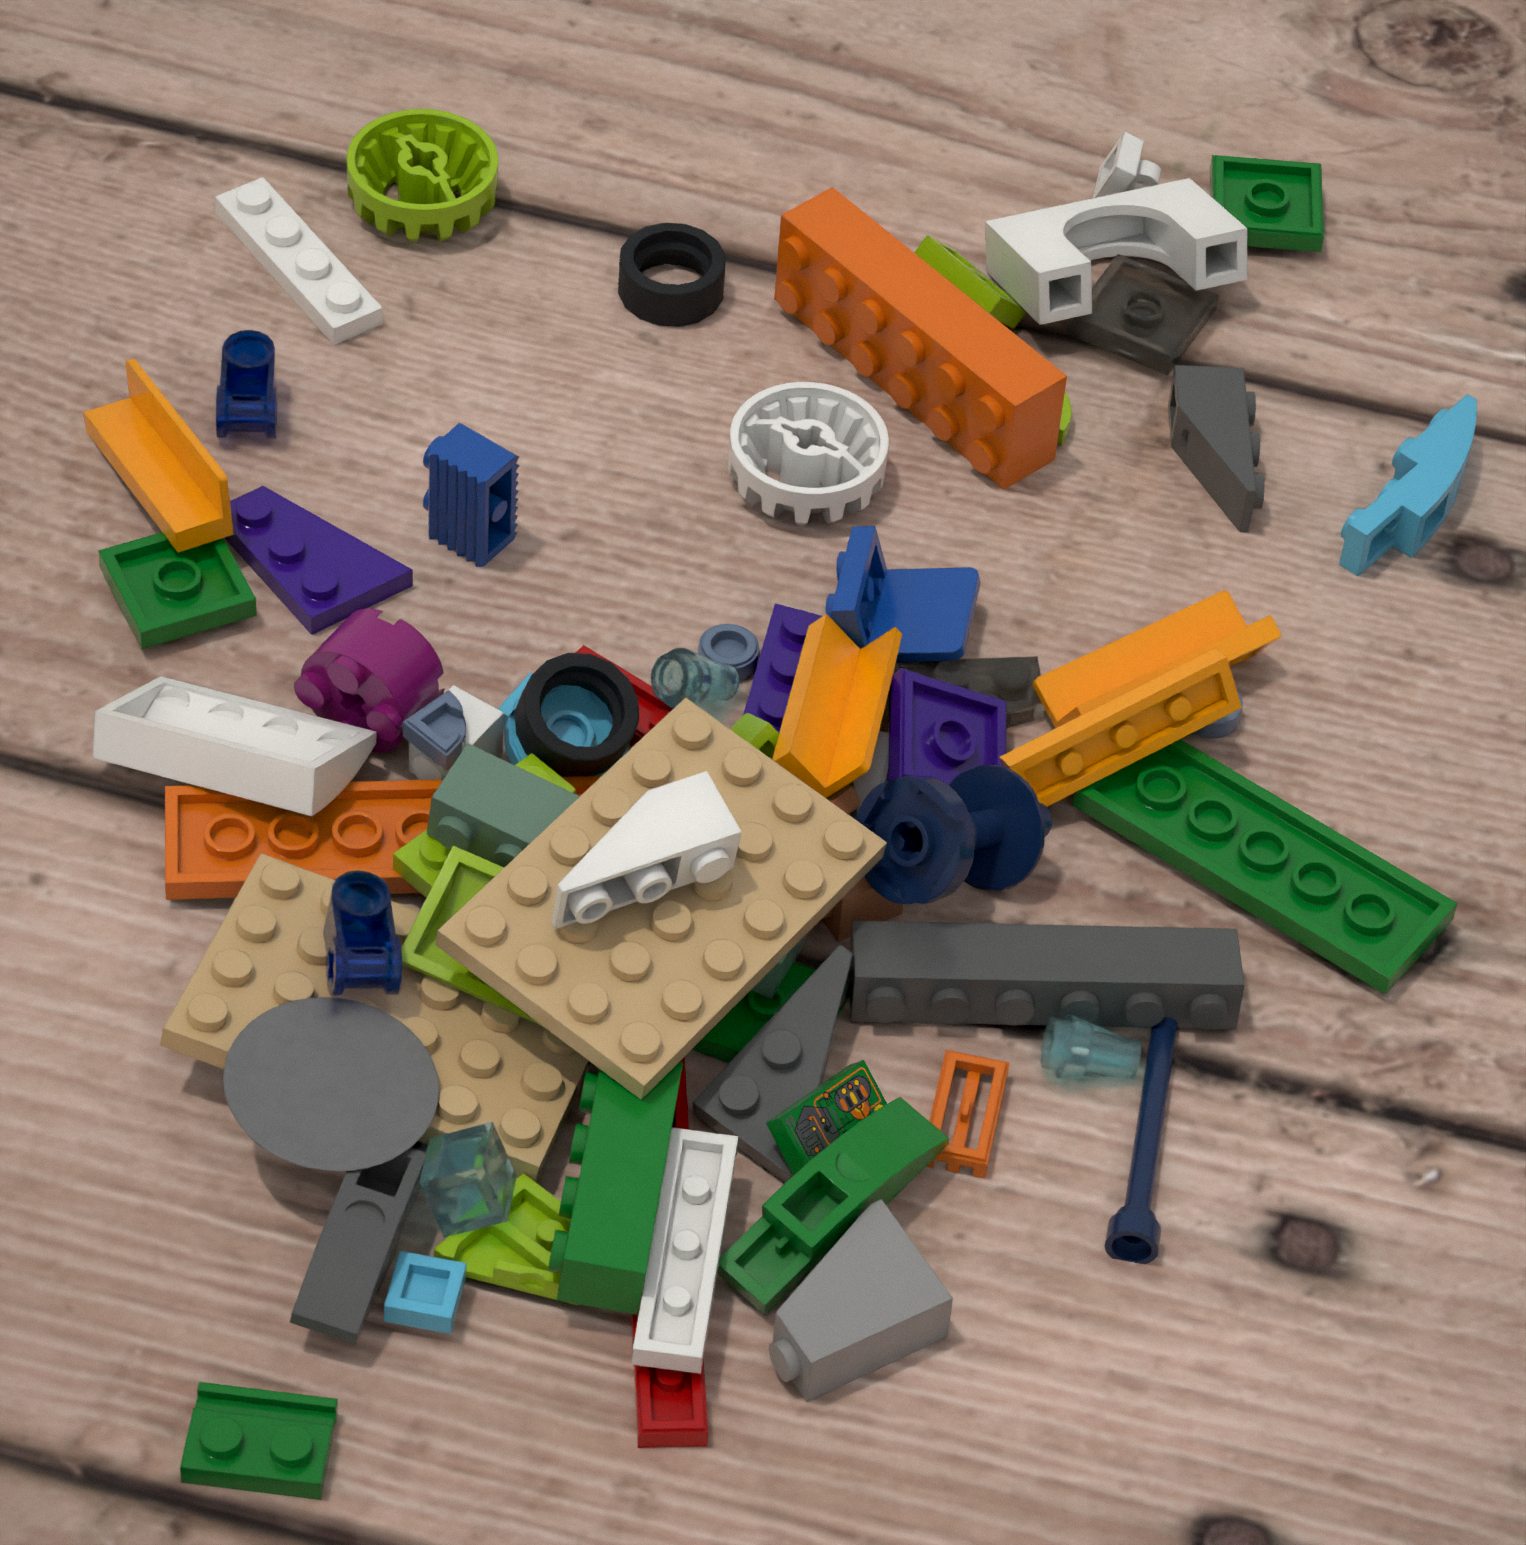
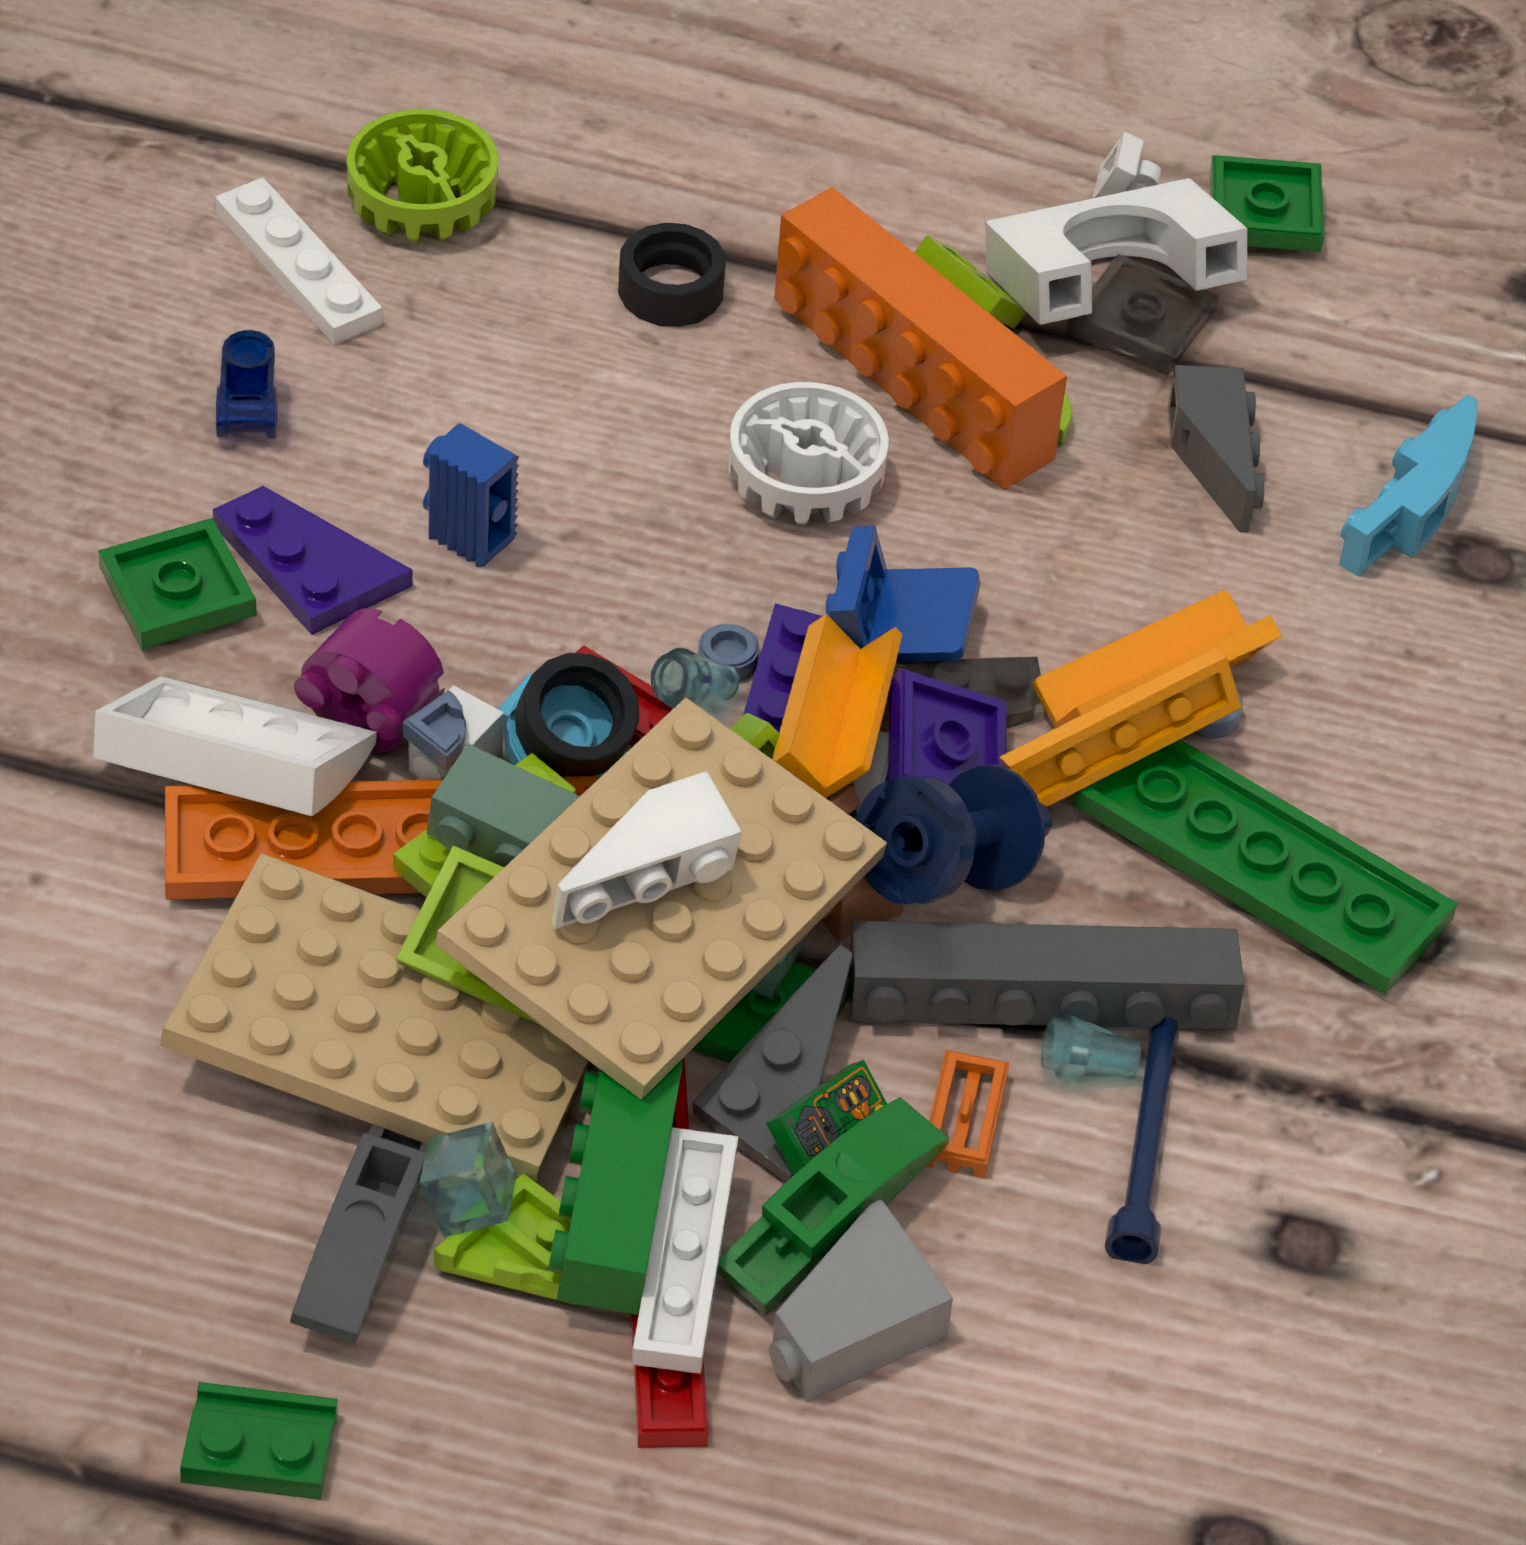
light orange panel [83,358,234,553] -> none
flat silver sticker [223,997,439,1172] -> none
clear blue piece [323,870,402,996] -> none
medium azure plate [384,1251,467,1334] -> none

